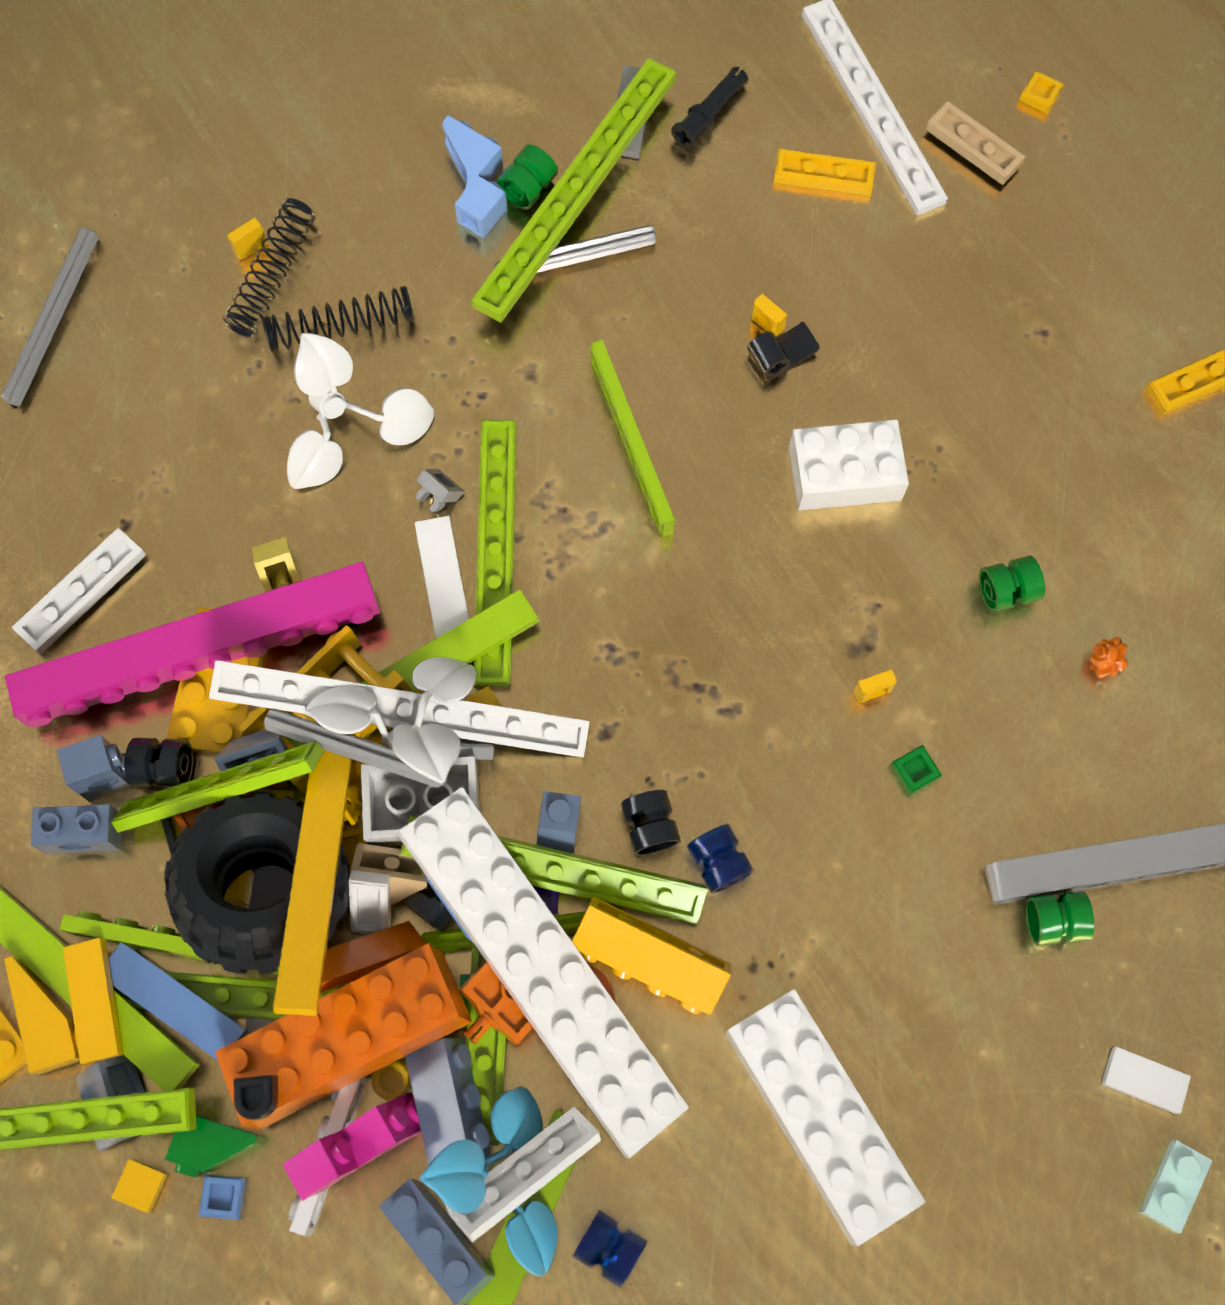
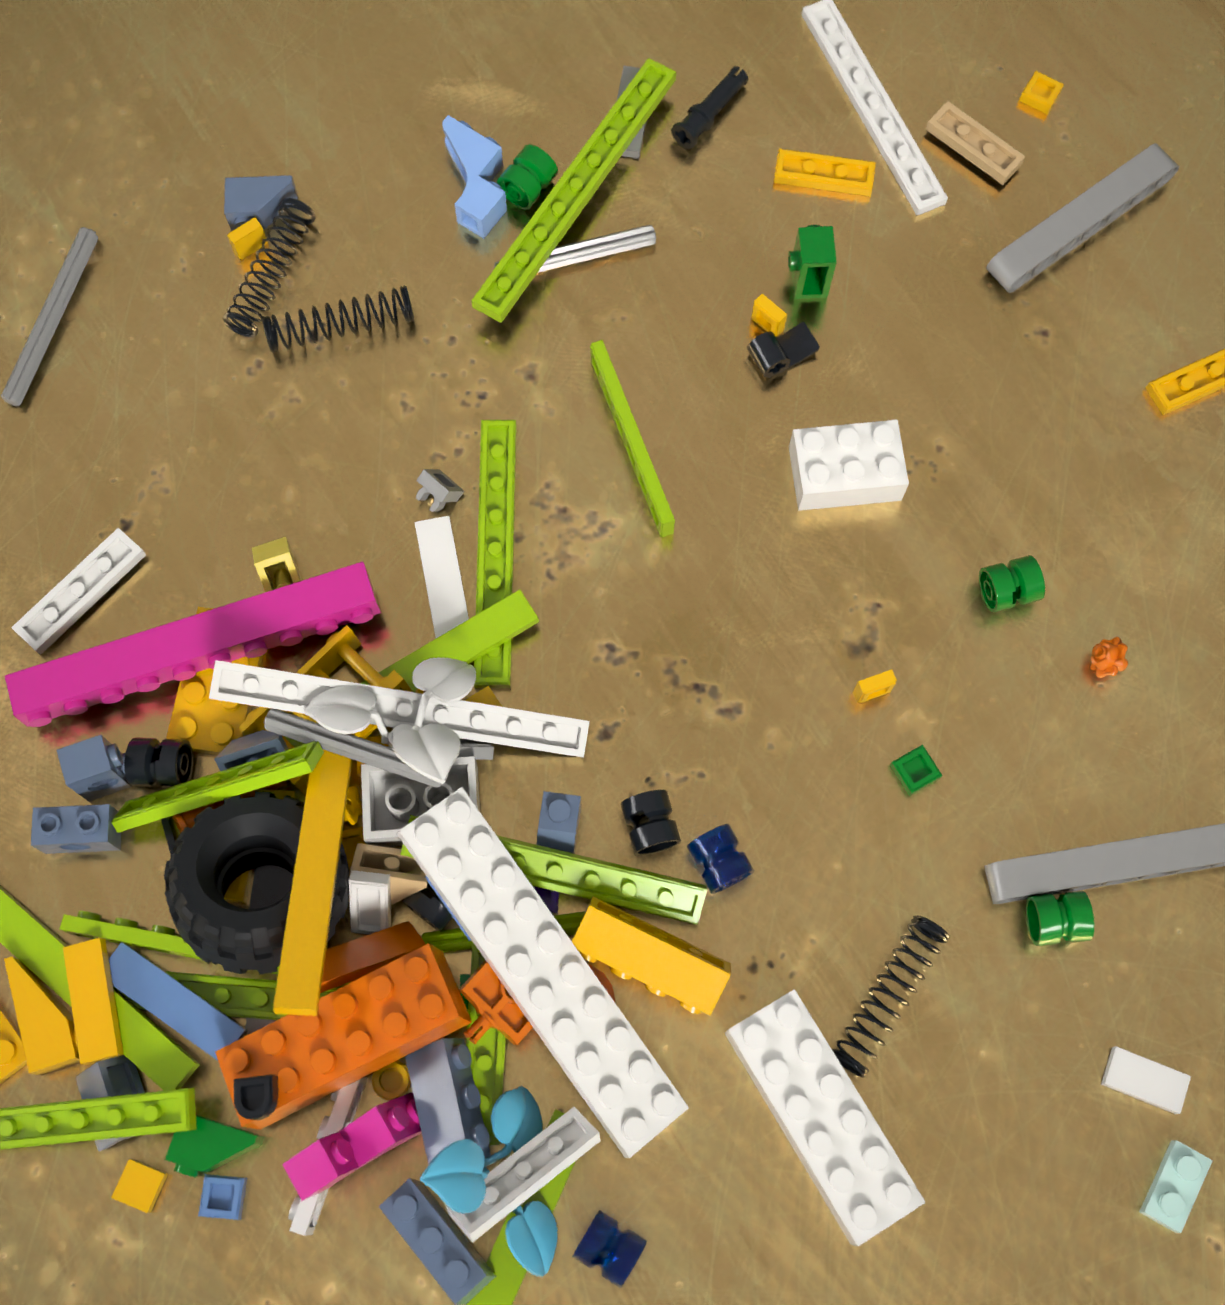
white plant [287,333,434,489] -> none
none -> sand blue slope [224,175,298,231]
none -> green brick [788,225,837,299]
none -> black piece [832,915,950,1078]
none -> light grey beam [986,143,1179,293]

